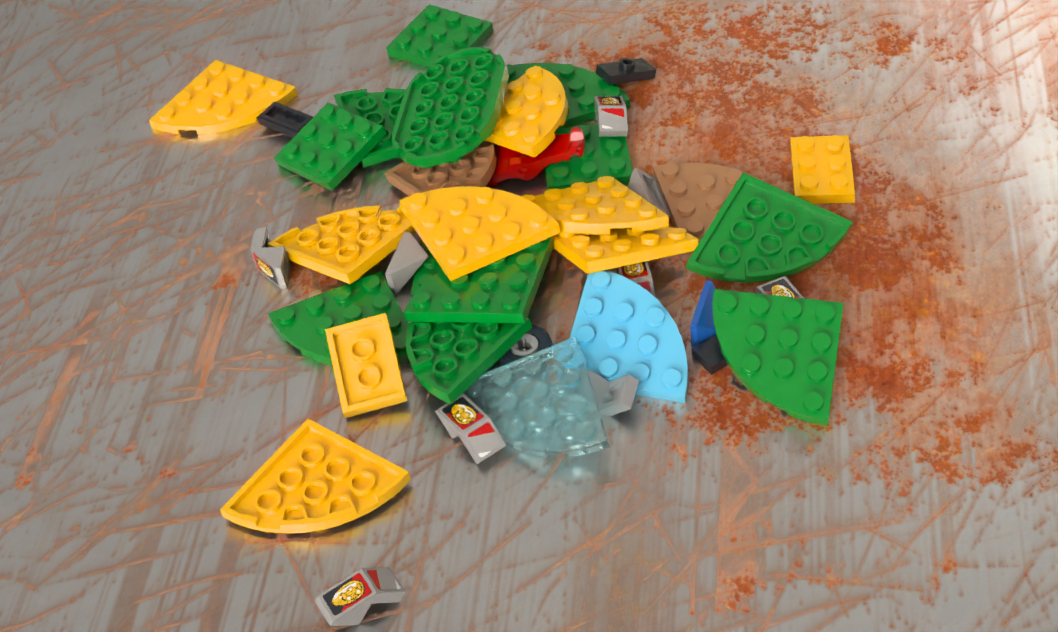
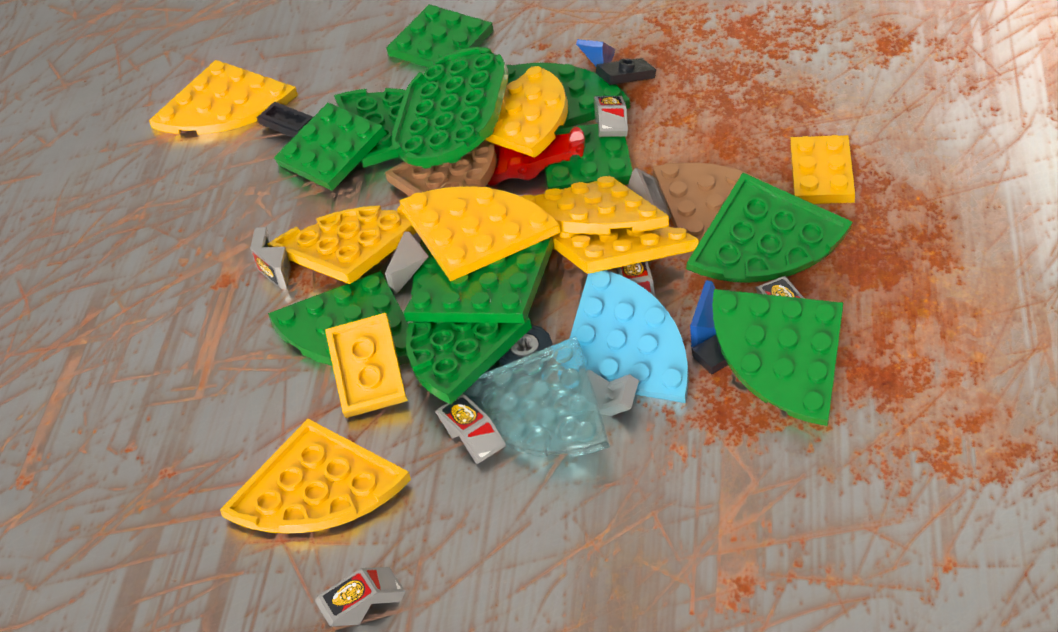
none -> blue slope [576,39,615,67]

